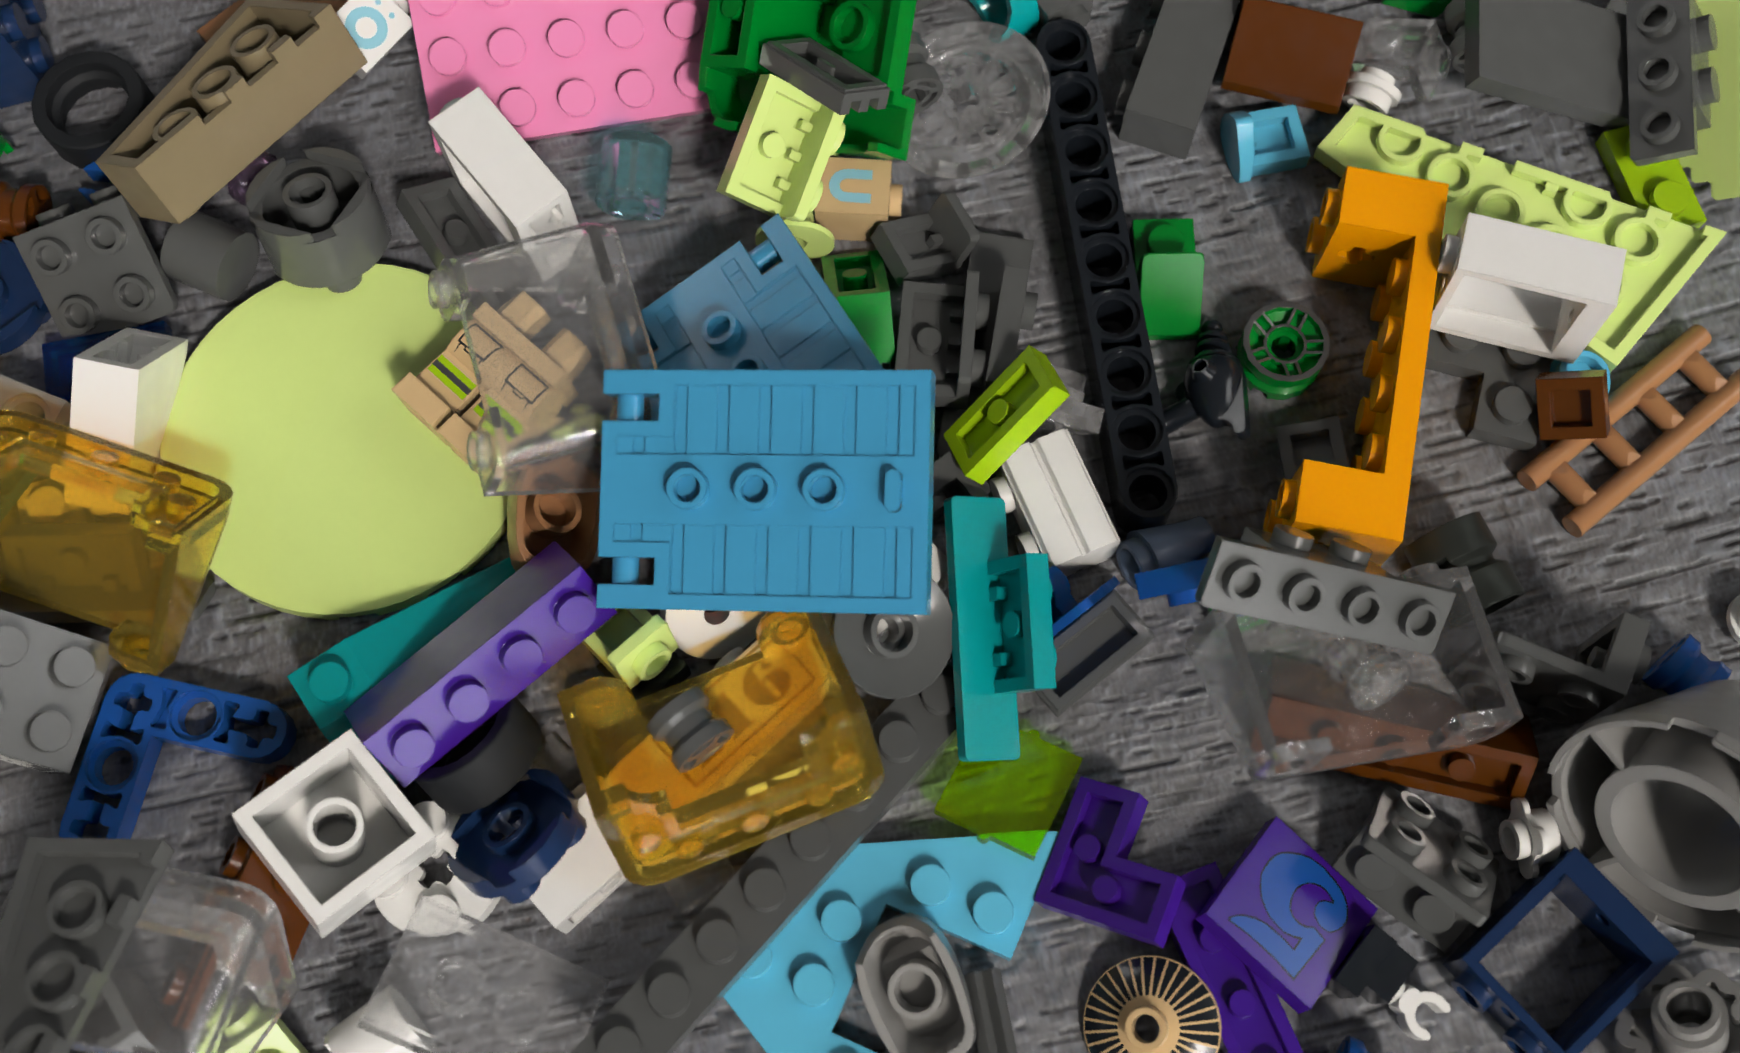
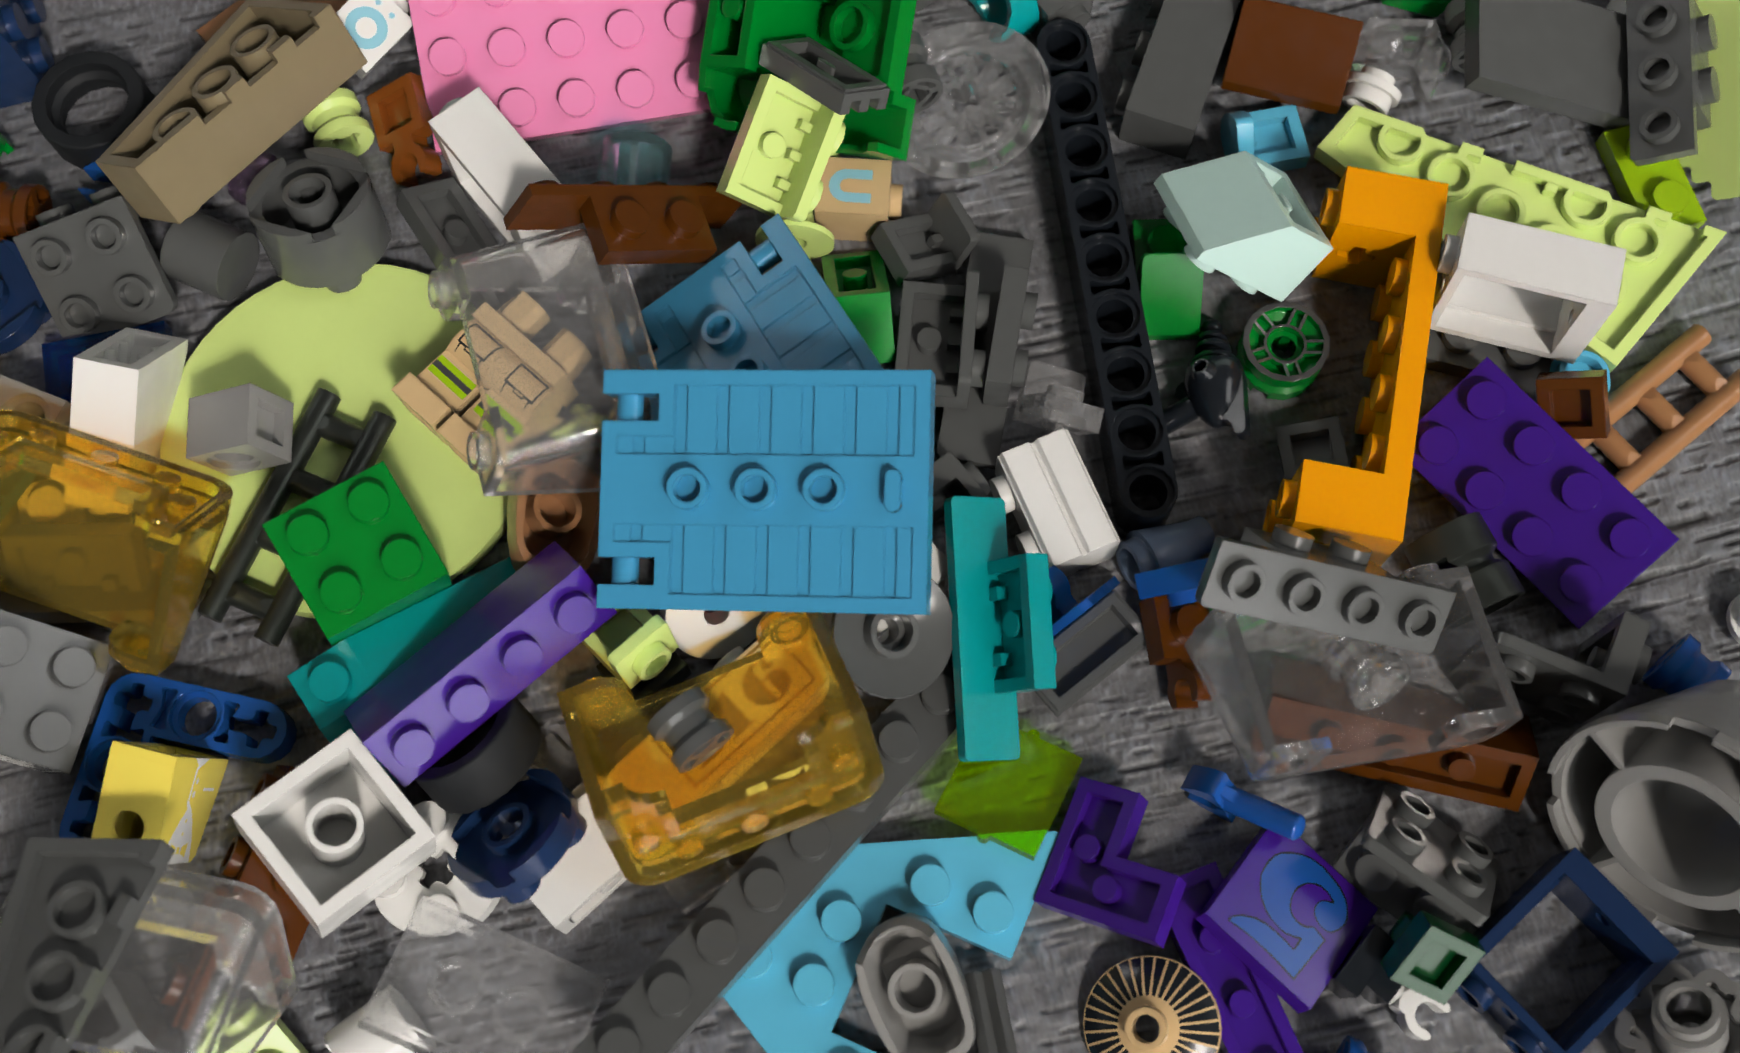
lime plate [943,345,1070,485] -> none
white plate [1499,797,1561,879] -> none
none -> light yellow torso [91,741,229,901]
none -> light grey brick [186,383,294,476]
none -> pearl dark grey bar [198,388,397,647]
none -> green brick [262,461,452,647]
none -> yellowish green wheel [302,88,375,157]
none -> dark orange plate [366,72,442,187]
none -> reddish brown bracket [503,180,743,265]
none -> reddish brown plate [1139,595,1219,710]
none -> light aqua slope [1154,151,1334,302]
none -> blue bar [1181,765,1306,840]
none -> dark green tile [1380,910,1486,1005]
none -> dark purple plate [1412,357,1680,629]

